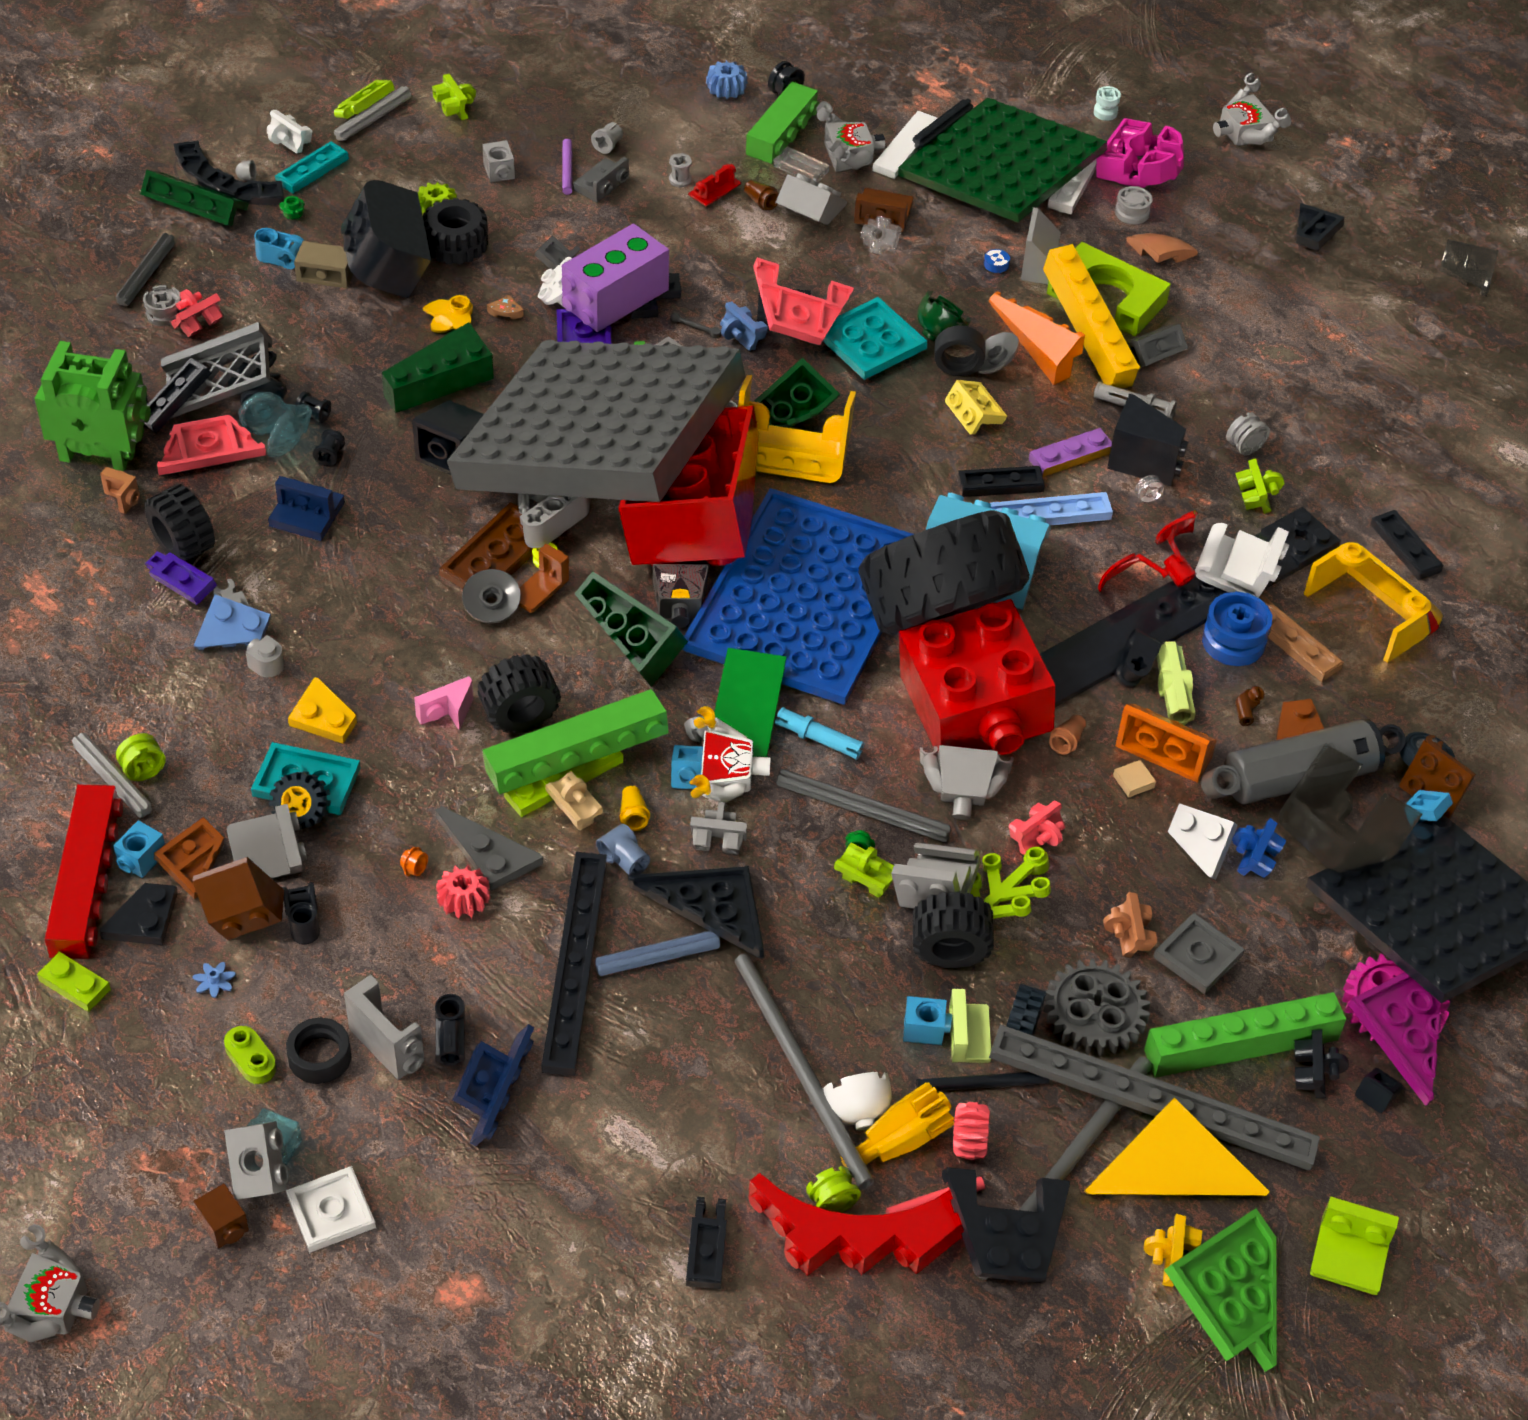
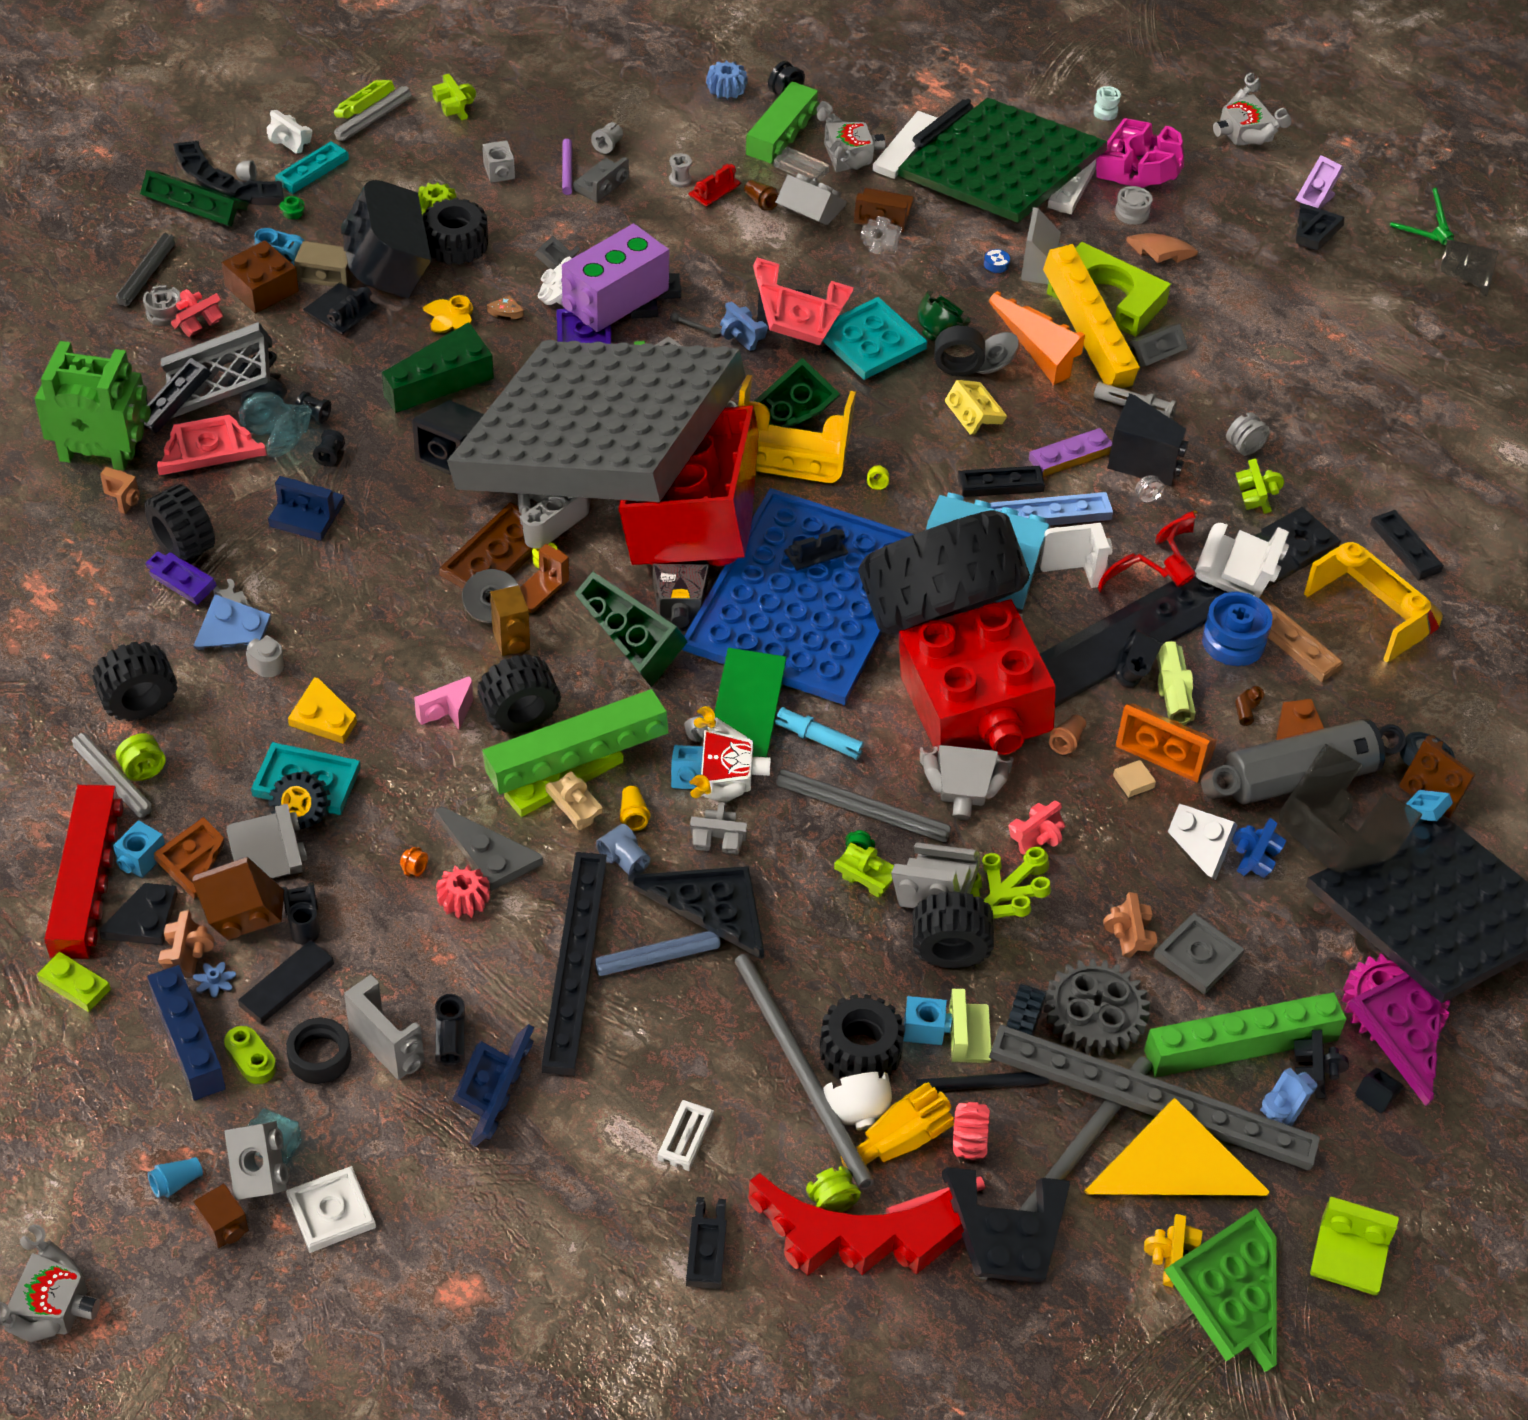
none -> black tyre [92,642,178,721]
none -> dark blue brick [147,965,226,1101]
none -> dark azure cone [148,1157,203,1198]
none -> nougat hips [158,910,215,978]
none -> reddish brown brick [221,240,299,314]
none -> black tile [238,940,334,1025]
none -> black hinge [303,282,379,334]
none -> pearl gold brick [490,585,530,656]
none -> white tile [658,1100,714,1171]
none -> black hinge [784,528,848,571]
none -> black tyre [819,994,905,1079]
none -> neon yellow hinge [867,465,889,490]
none -> white bracket [1039,523,1112,588]
none -> medium blue hips [1260,1068,1317,1126]
none -> lavender slope [1295,155,1344,209]
none -> green plant [1390,187,1458,251]

